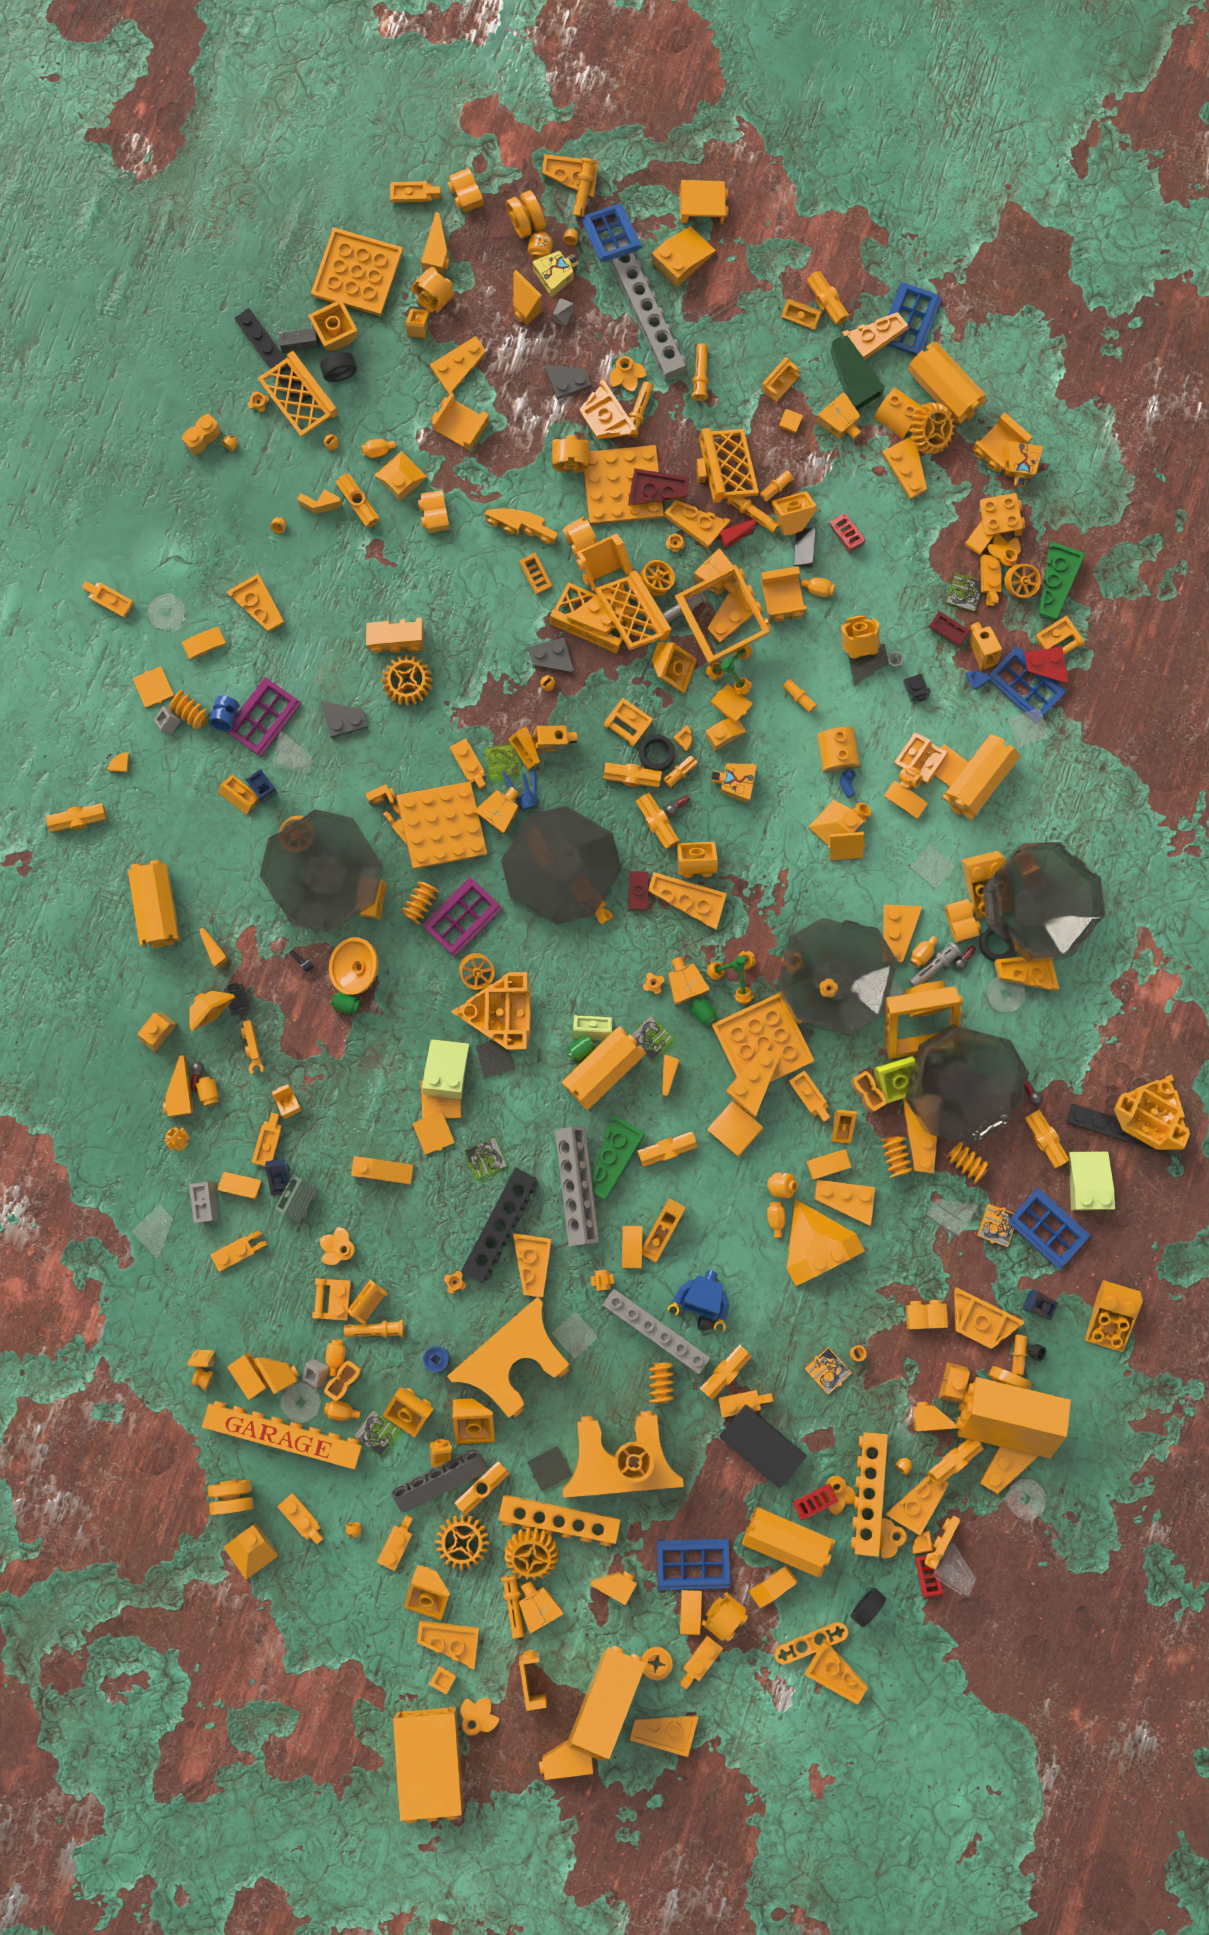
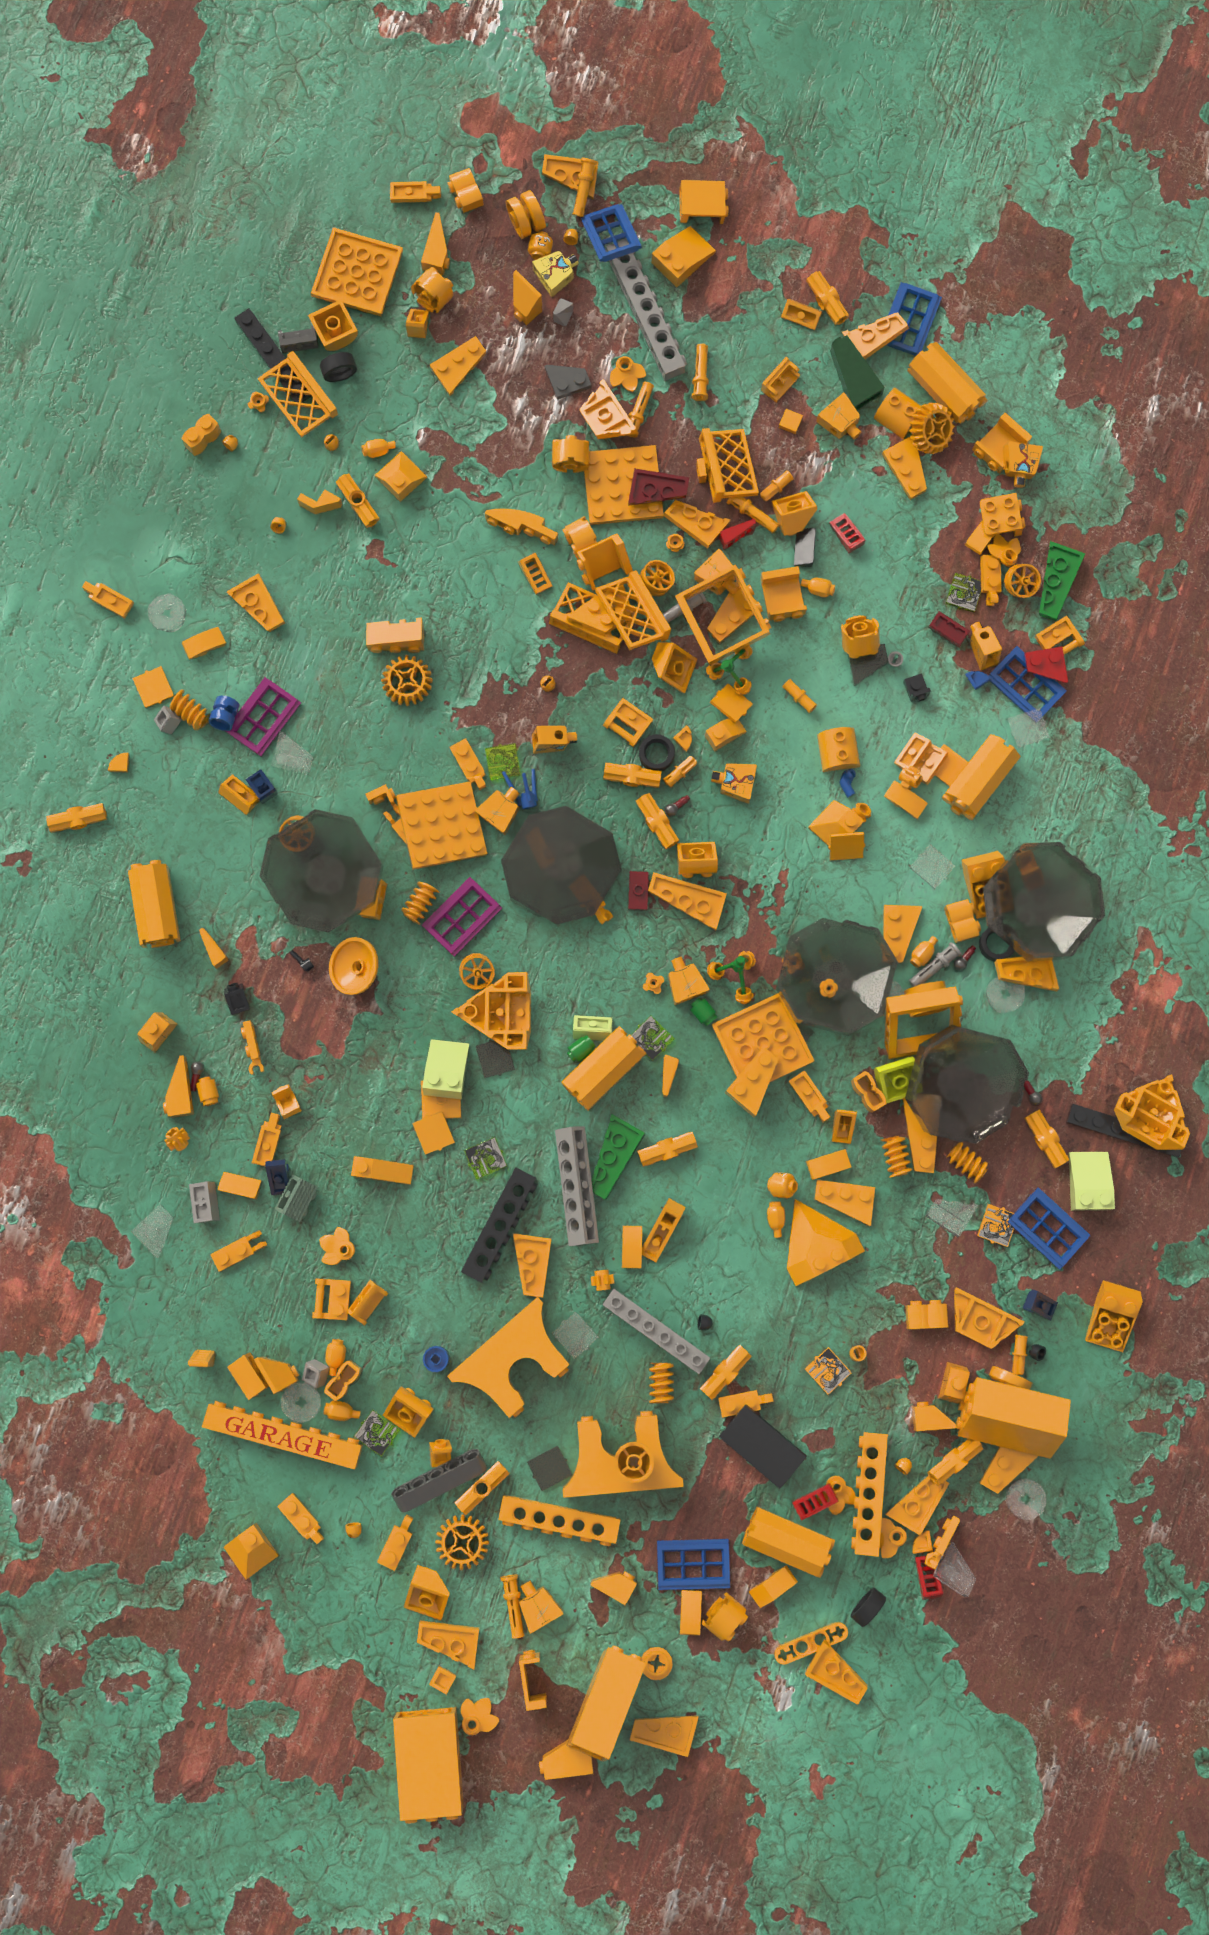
light orange slope [190,991,235,1031] -> none
light orange wheel [191,1367,214,1391] -> none
light orange wheel [207,1480,254,1515] -> none
dark grey wing [321,702,367,738] -> none
green brick [331,992,361,1015] -> none
light orange pin [344,1320,405,1338] -> none
light orange brick [418,490,450,533] -> none
light orange panel [431,393,490,451] -> none
light orange plate [444,1271,466,1294] -> none
light orange slope [453,1398,495,1445] -> none
light orange gear [504,1527,558,1581] -> none
light orange slope [509,726,540,770] -> none
dark grey wing [528,637,574,674] -> none
blue torso [667,1270,729,1332] -> none
light orange plate [679,1635,723,1689] -> none
light orange slope [707,1101,764,1157] -> none

